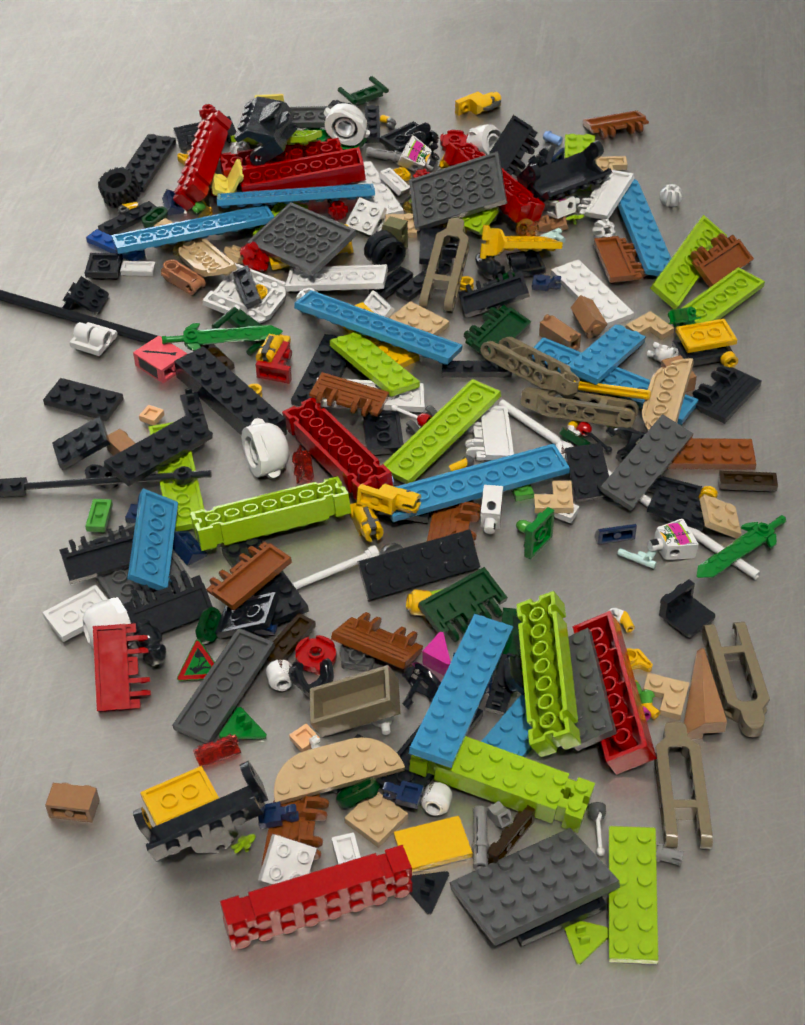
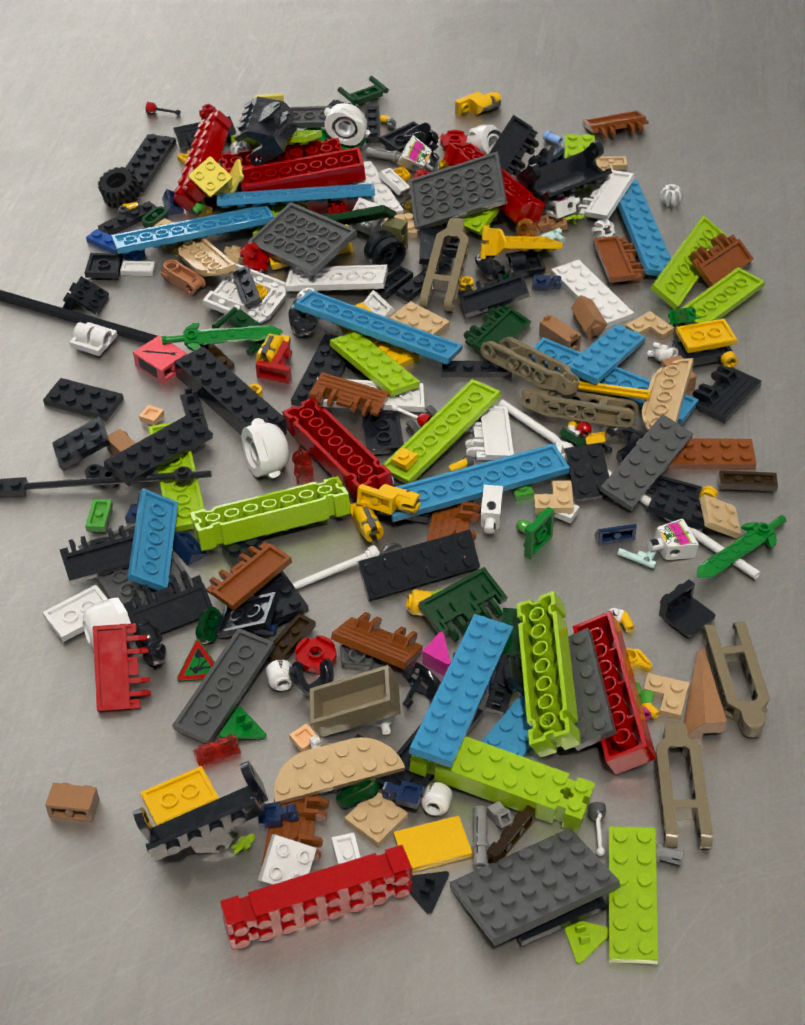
none -> hinge [145,101,181,115]
none -> light yellow bracket [188,156,233,197]
none -> black animal [288,299,316,337]
none -> dark green hinge [325,205,397,225]
none -> yellow plate [391,448,418,471]
none -> yellow plate [586,431,607,445]

